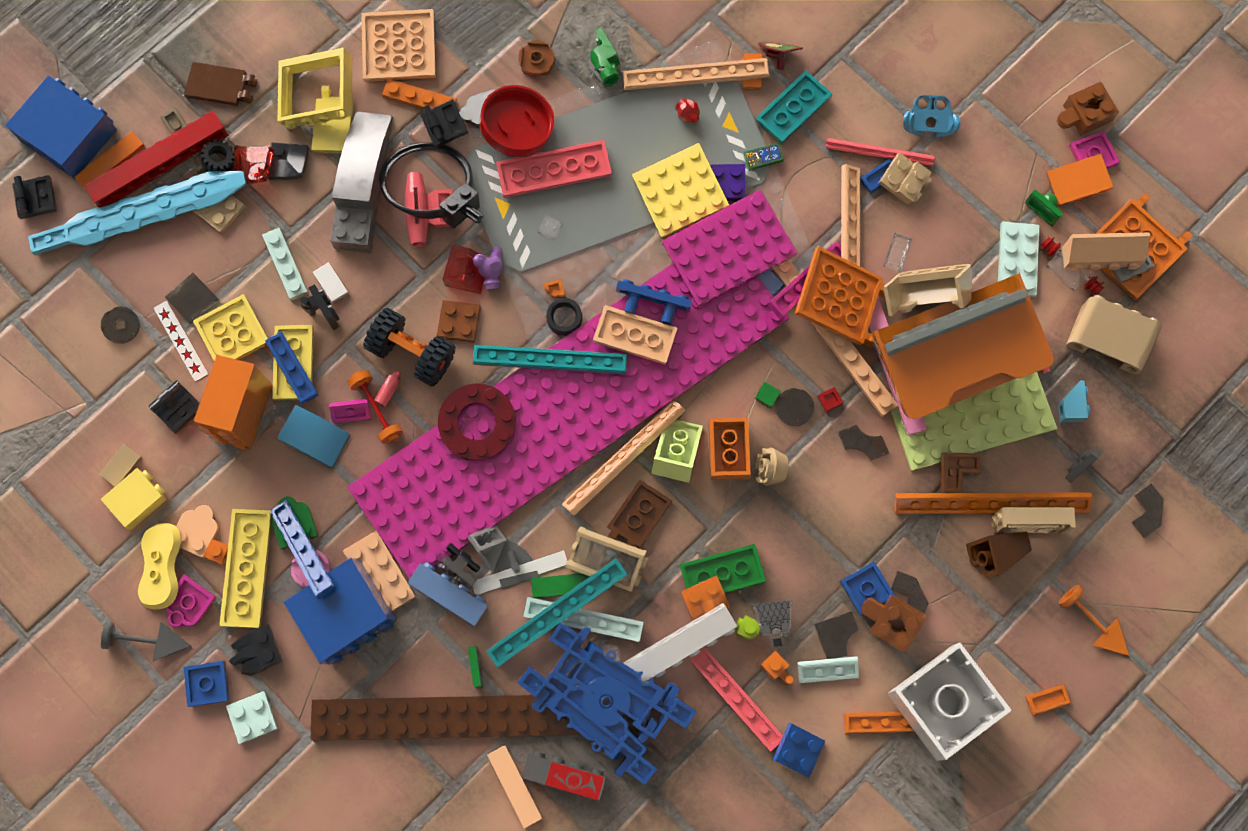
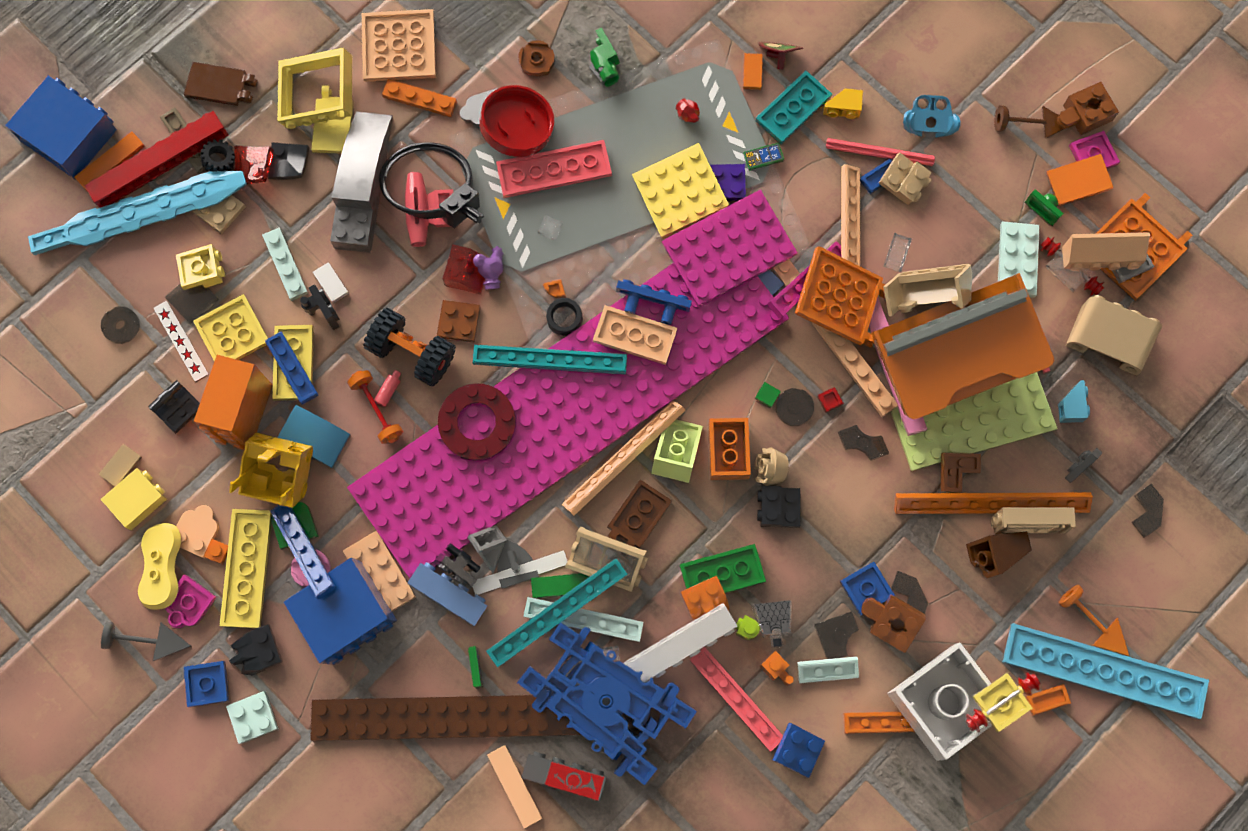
black plate [12,175,57,219] -> none
dark pink plate [329,399,371,423] -> none
black plate [420,99,468,148] -> none
light nougat tile [623,58,769,90] -> none
none -> light yellow plate [176,244,225,290]
none -> yellow piece [229,432,313,508]
none -> black plate [757,486,800,528]
none -> yellow slope [823,89,863,119]
none -> light yellow plate [965,673,1040,732]
none -> reddish brown piece [994,105,1064,139]
none -> medium azure plate [1002,623,1209,720]

